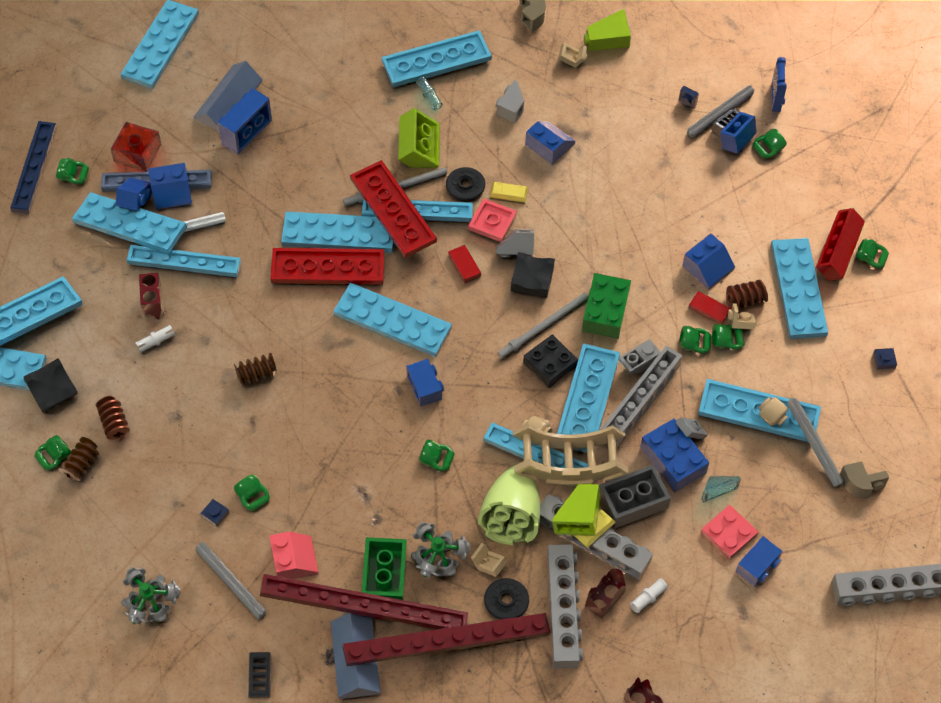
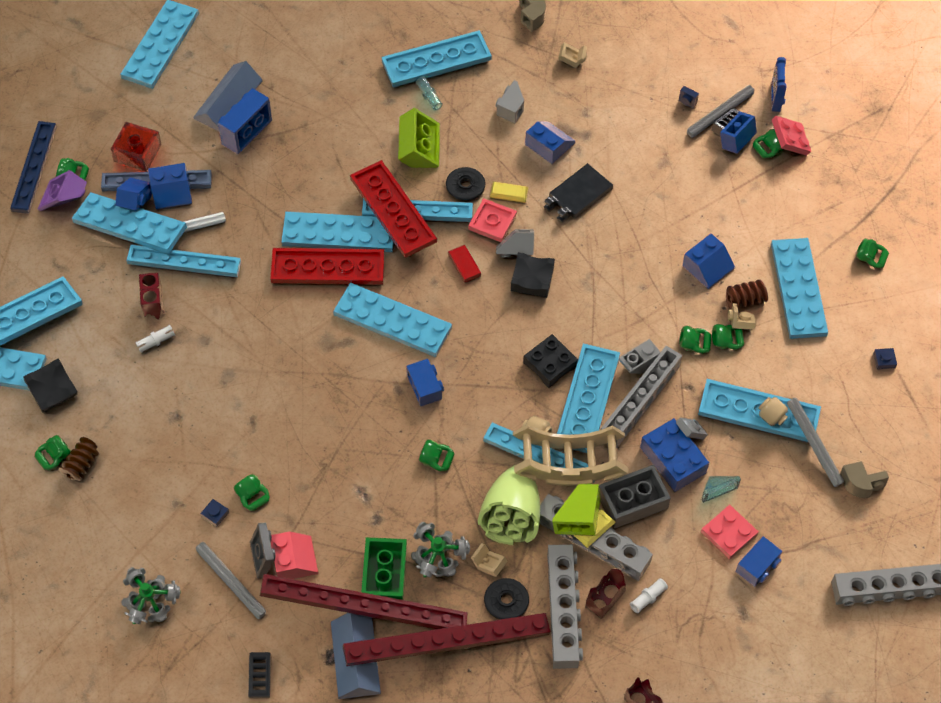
copper piece [96,396,130,440] -> none
reddish brown piece [234,353,277,386] -> none
light grey bar [343,167,447,206] -> none
light grey bar [497,292,589,359] -> none
green brick [582,273,631,339] -> none
lime slope [583,9,631,51] -> none
red tile [688,291,731,324] -> none
red brick [816,208,865,281] -> none
none -> medium lavender slope [38,170,87,211]
none -> dark grey plate [250,523,276,579]
none -> black tile [544,163,613,223]
none -> coral plate [772,116,811,156]

